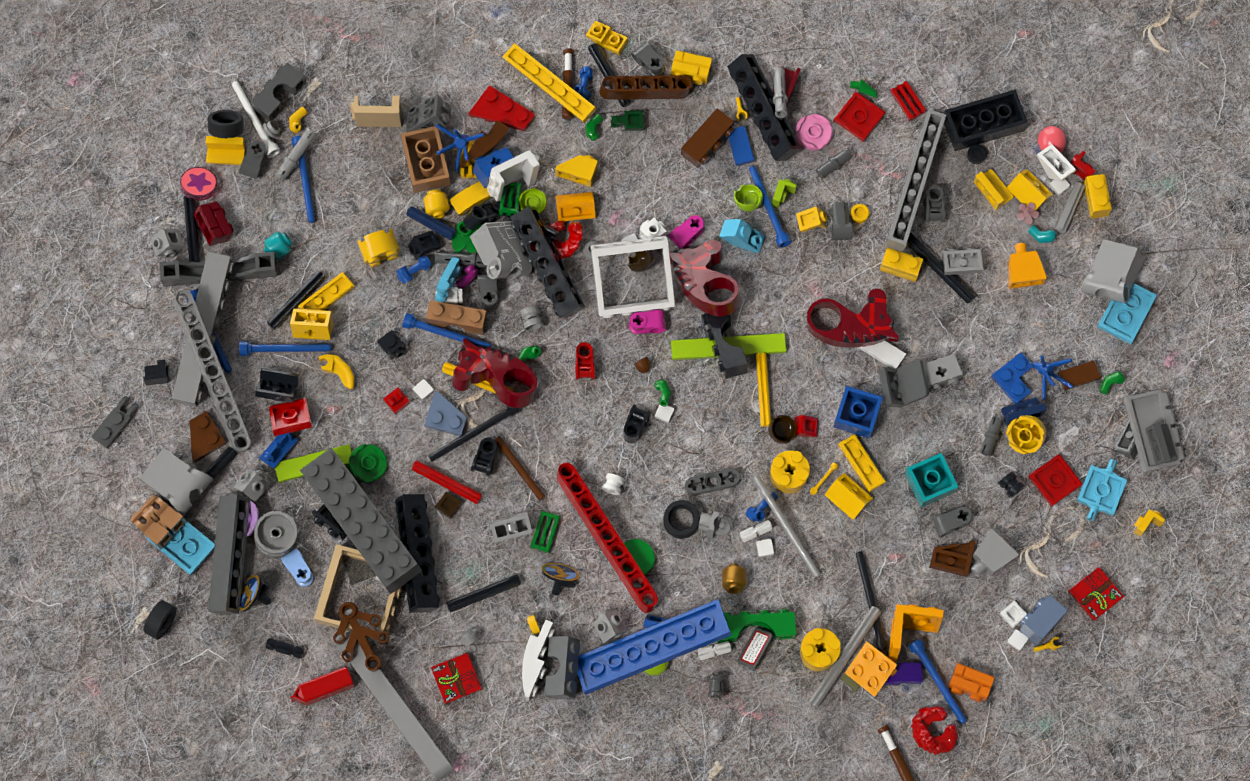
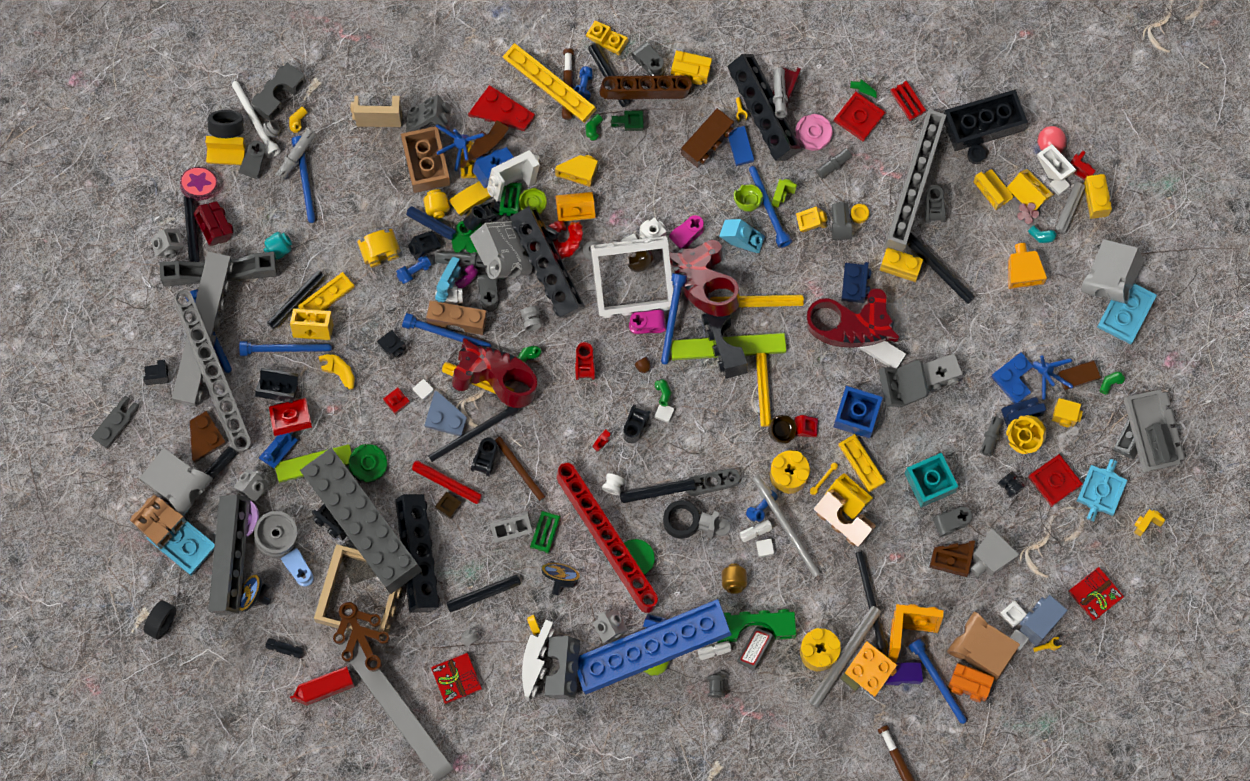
red piece [911,706,958,755] -> none
light grey bracket [941,248,983,275] -> none
none -> red tile [592,429,611,452]
none -> black axle [620,478,696,503]
none -> blue piece [661,273,687,365]
none -> yellow axle [710,295,804,307]
none -> arch [814,489,877,547]
none -> dark blue bracket [841,262,872,303]
none -> medium nougat piece [947,611,1020,682]
none -> yellow brick [1051,398,1083,428]

